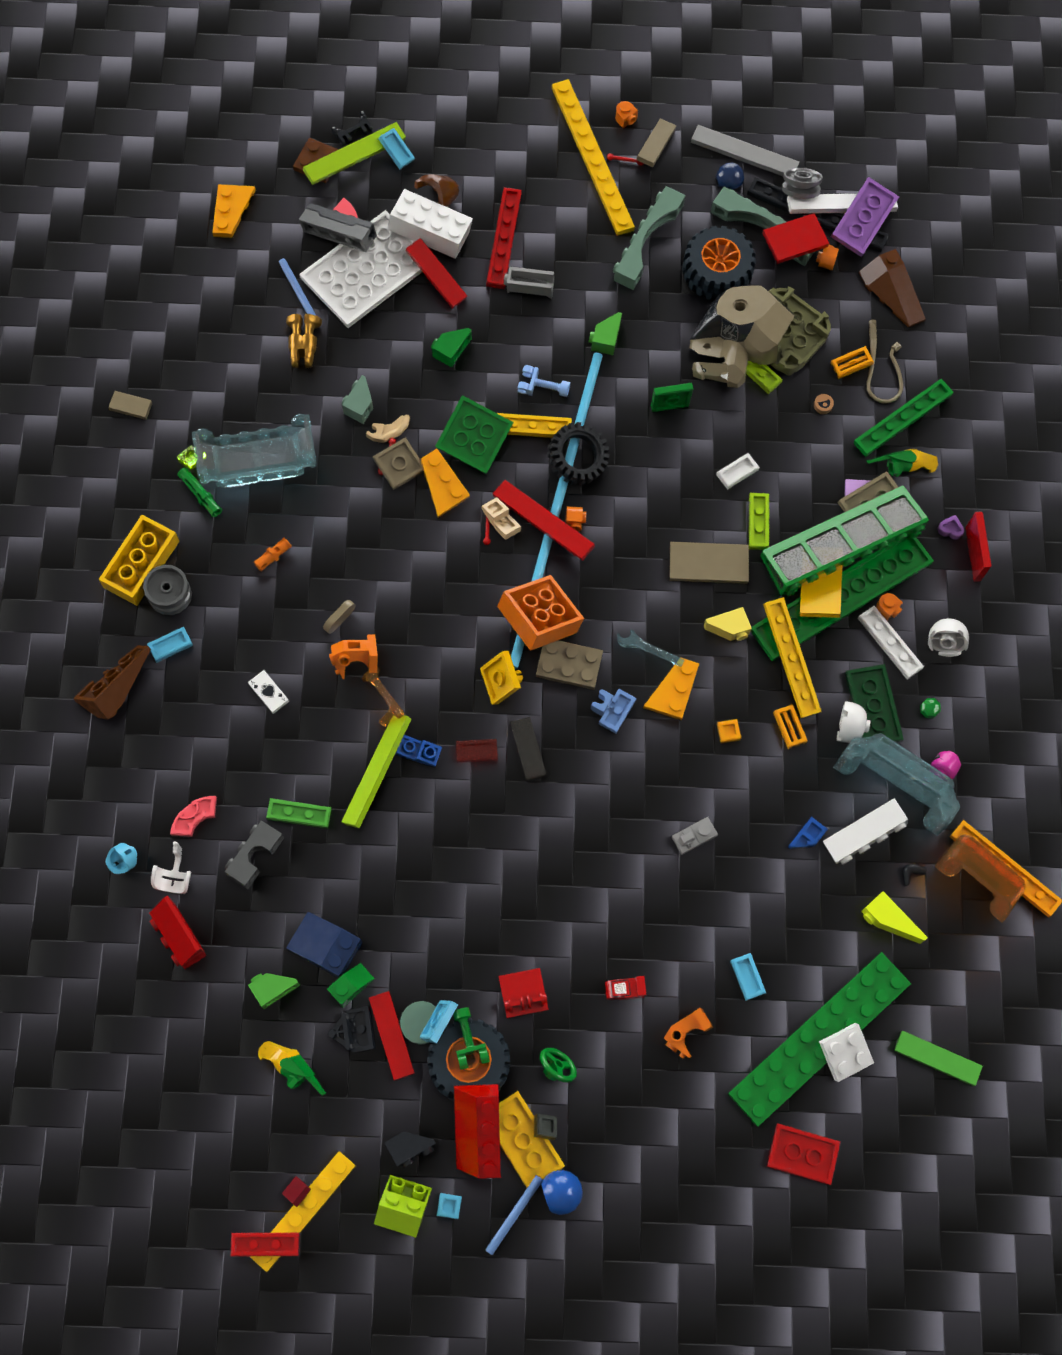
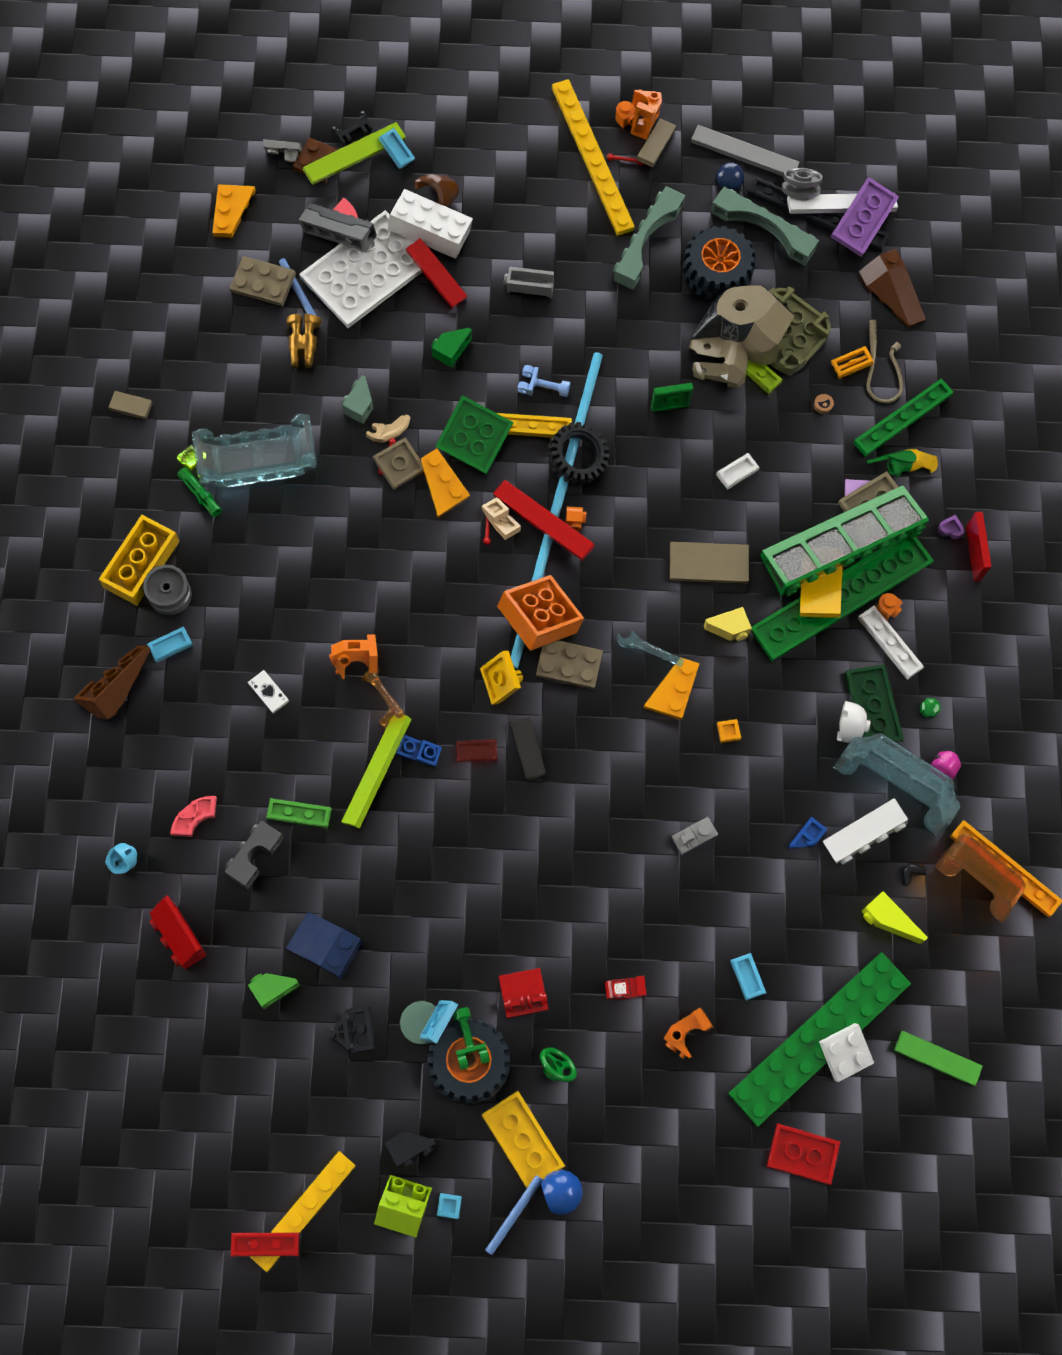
white helmet [151,842,191,894] -> none
orange pin [253,537,292,572] -> none
animal [258,1041,326,1096] -> none
dark red tile [282,1176,311,1207] -> none
dark tan tile [323,600,356,634] -> none
green slope [327,963,375,1008] -> none
red tile [369,991,415,1081] -> none
red slope [454,1084,501,1179] -> none
red tile [486,187,522,289] -> none
pearl dark grey tile [534,1113,557,1140] -> none
bright green slope [589,312,622,355] -> none
medium blue plate [591,689,636,734] -> none
lime tile [749,493,769,550] -> none
red tile [762,213,829,264] -> none
yellow plate [763,597,822,718] -> none
light orange tile [773,704,808,749] -> none
orange plate [816,245,839,270] -> none
white cylinder [928,618,969,657] -> none
none -> dark tan plate [230,256,296,306]
none -> light grey hinge [263,139,303,163]
none -> orange tile [630,90,662,140]

